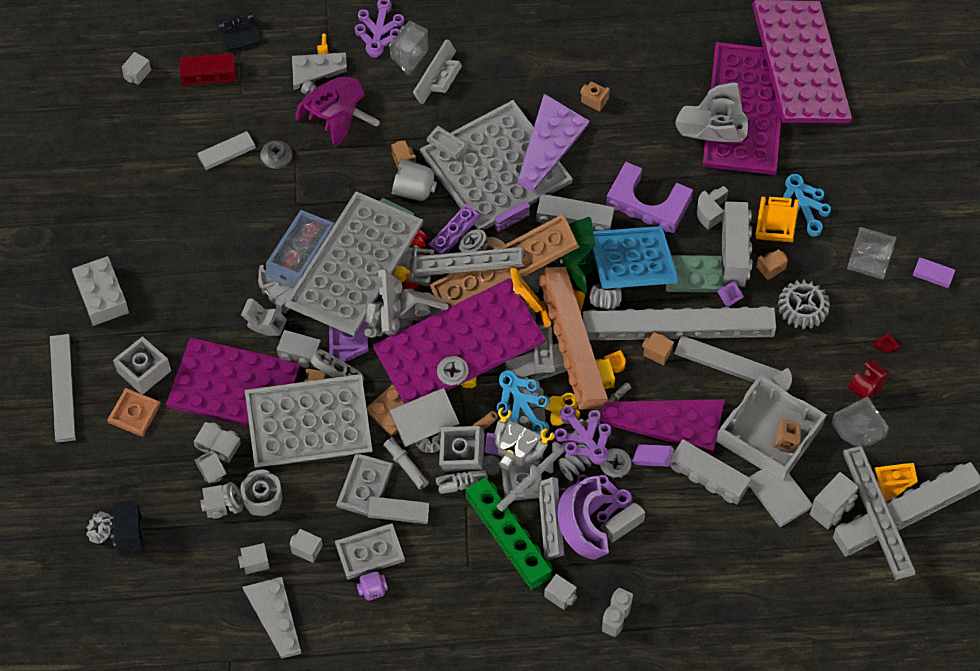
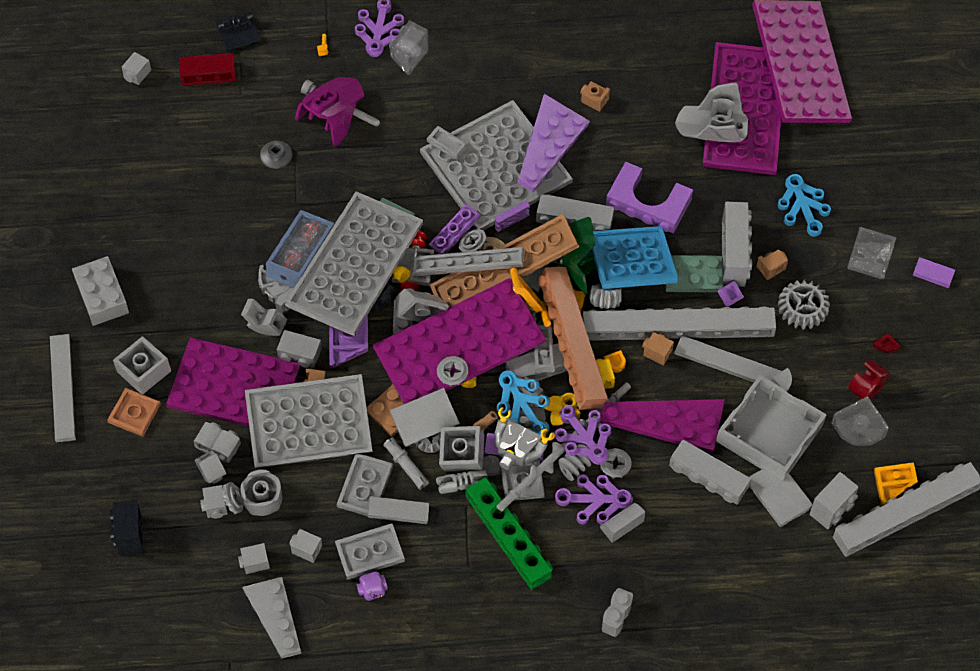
light grey gear [86,511,112,544] -> none
light grey tile [197,131,255,170] -> none
light grey wing [292,52,347,90] -> none
light grey beam [311,350,364,381] -> none
light grey plate [364,301,385,338] -> none
light grey wing [378,270,403,336] -> none
medium nougat brick [391,141,416,171] -> none
light grey cylinder [391,158,437,201] -> none
light grey bracket [413,40,462,104] -> none
light grey plate [538,477,564,560] -> none
light grey brick [544,574,577,610] -> none
medium lavender brick [558,476,609,560] -> none
medium lavender tile [632,445,674,467] -> none
light grey brick [696,186,728,230] -> none
light orange container [755,197,799,242] -> none
medium nougat brick [774,418,801,453] -> none
light grey tile [843,446,915,580] -> none

